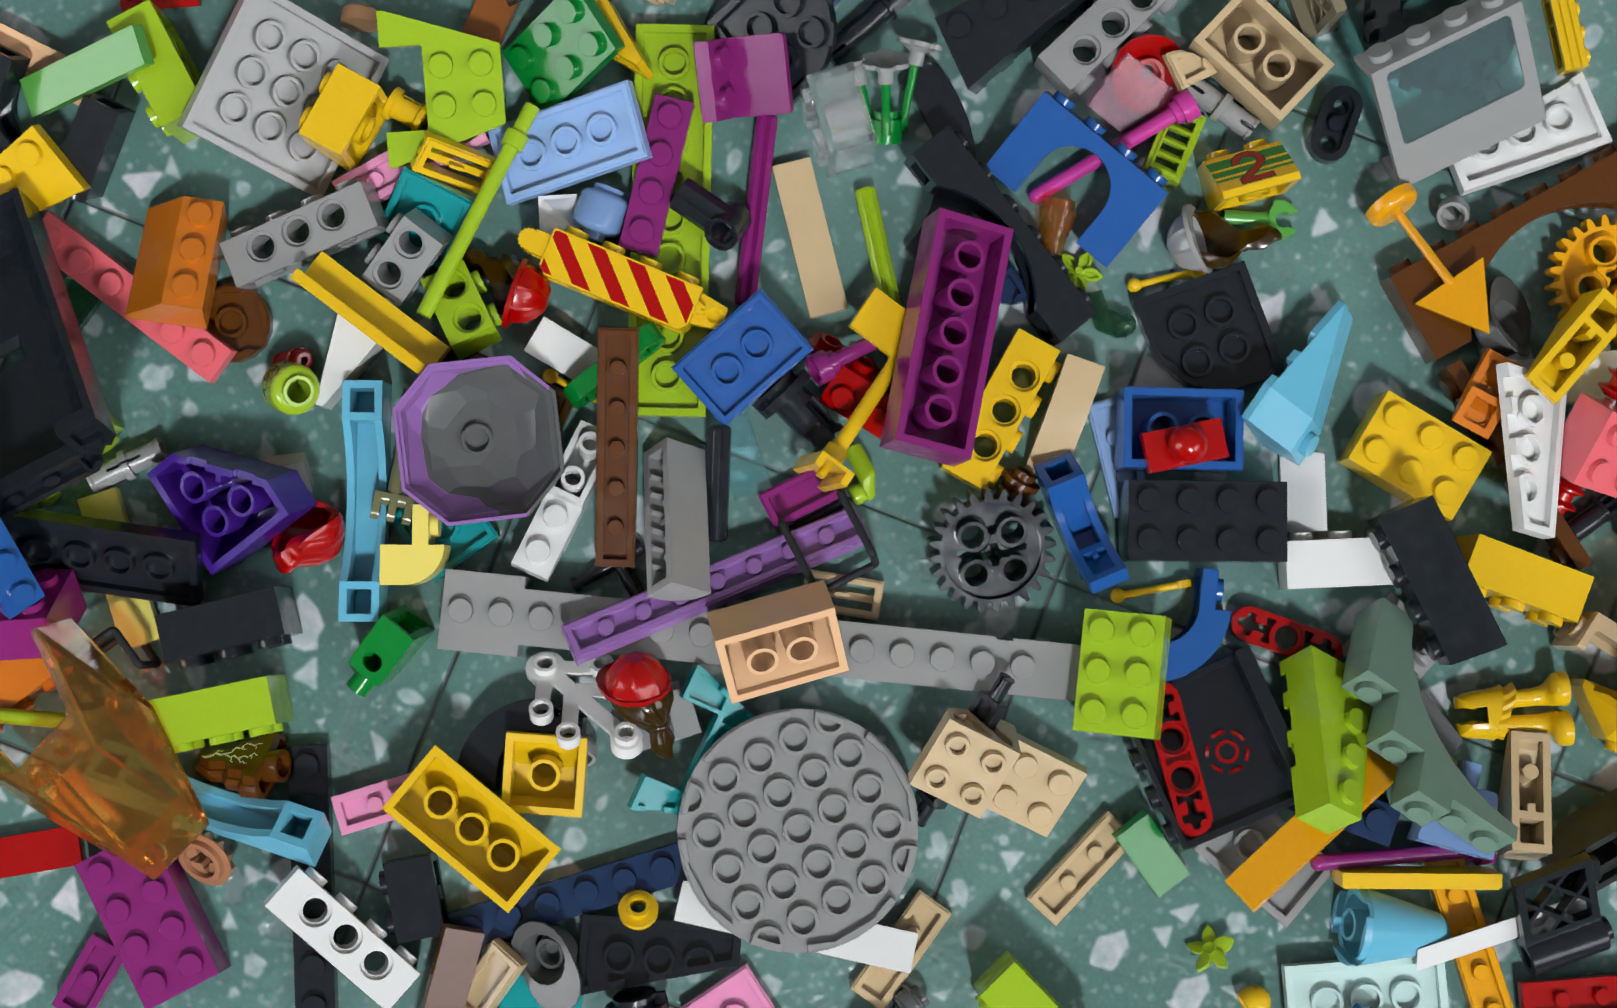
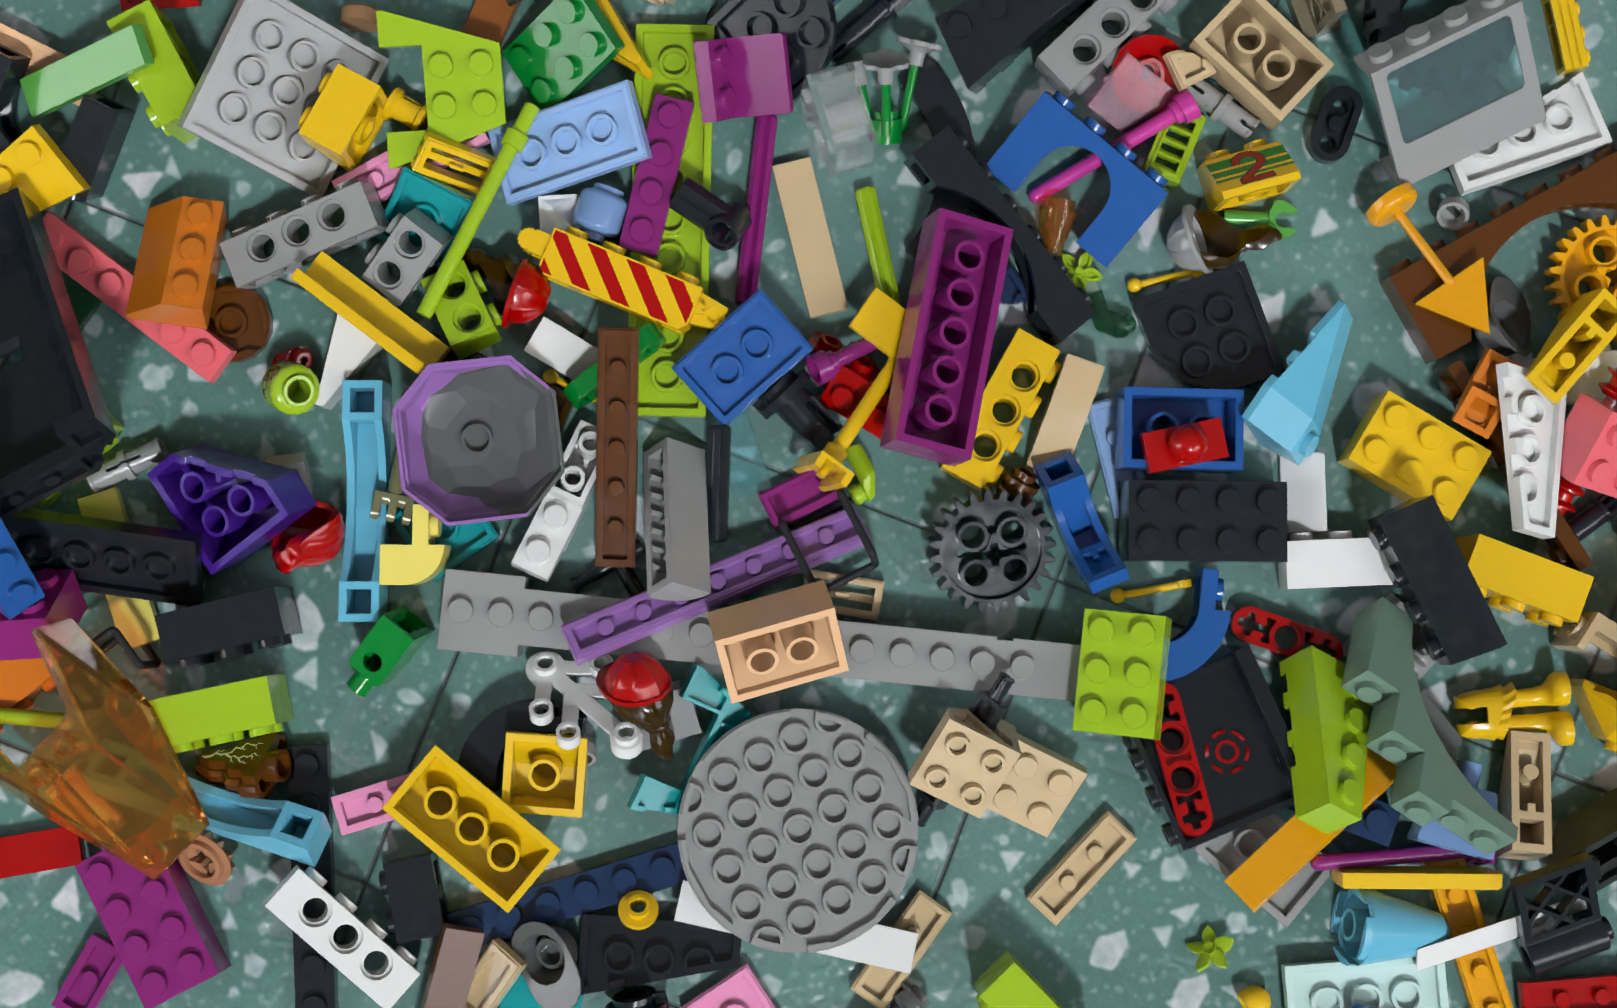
tile [1112,810,1190,898] -> none

